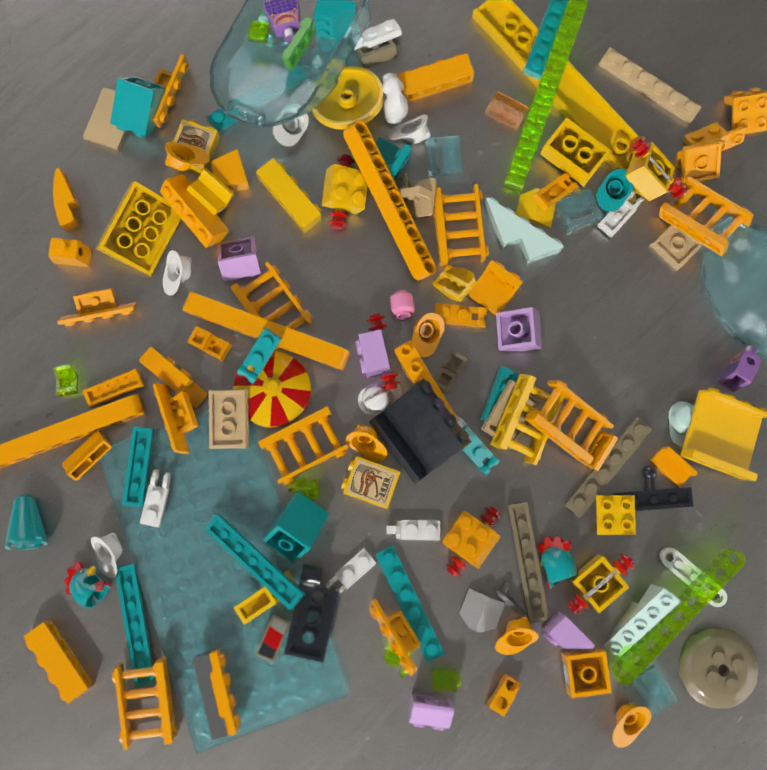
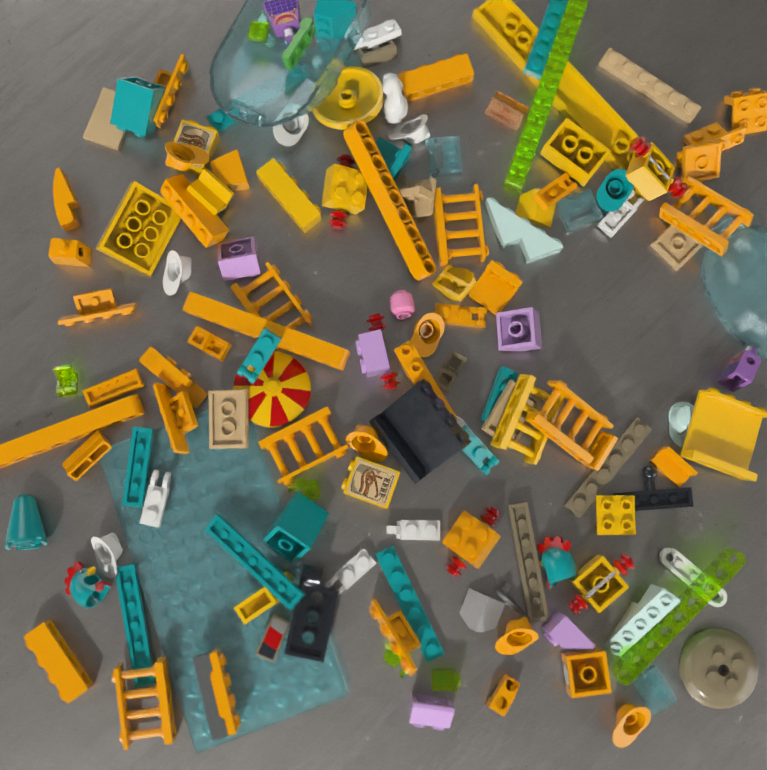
white piece [358,380,402,415] -> none

